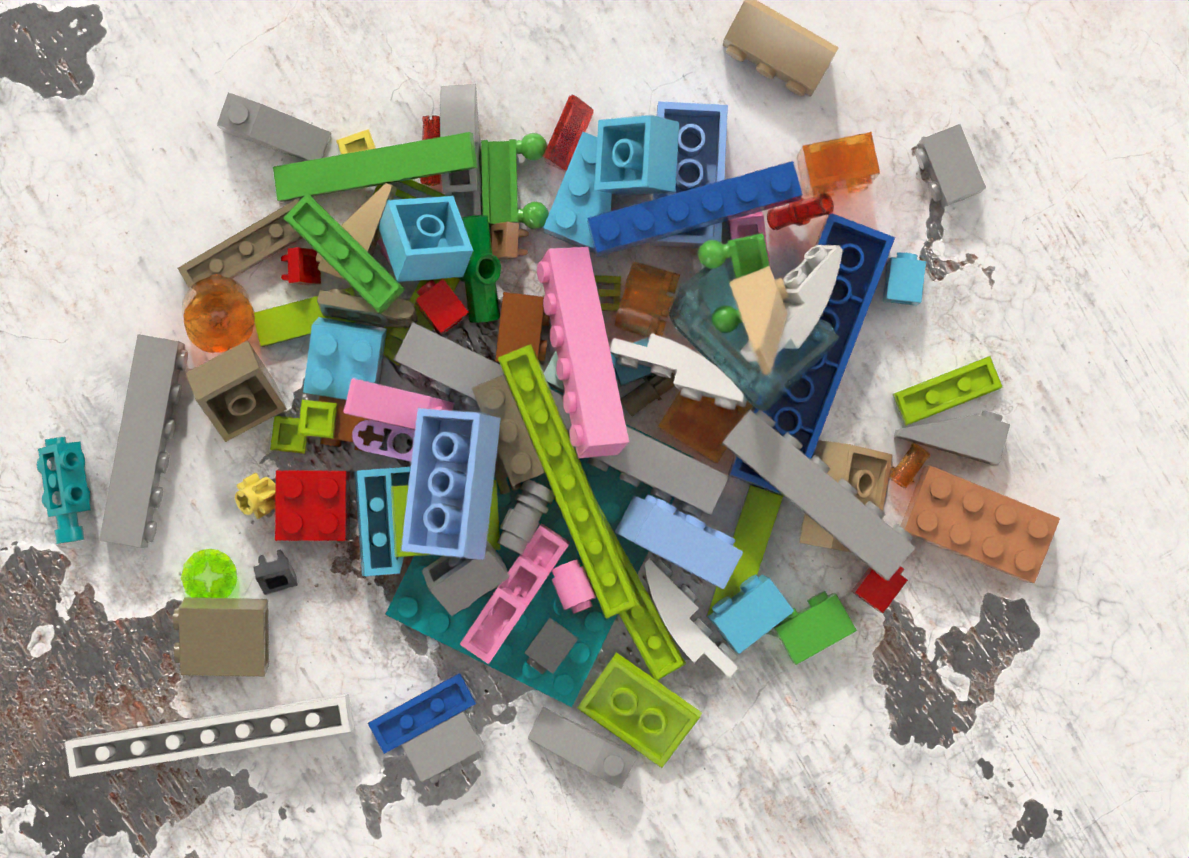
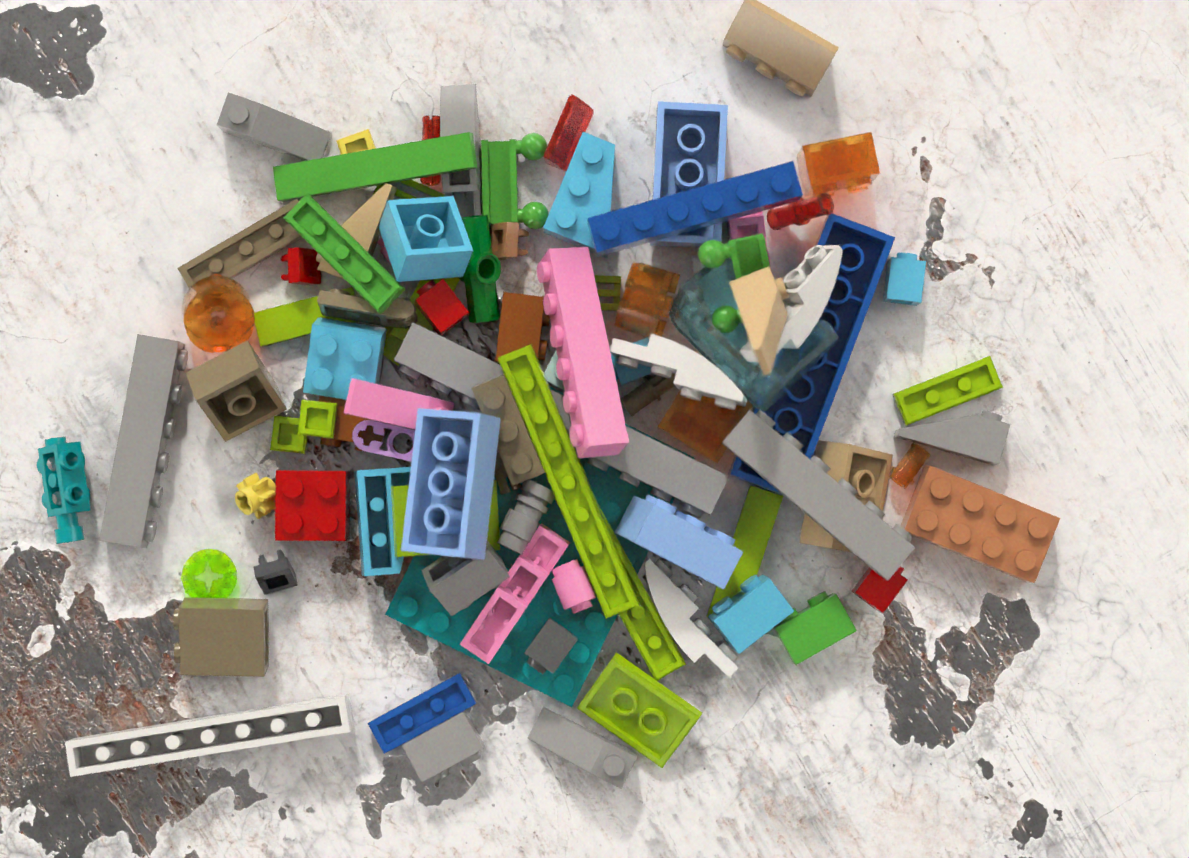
medium azure brick [594,115,679,196] -> none
light grey brick [915,124,986,208] -> none

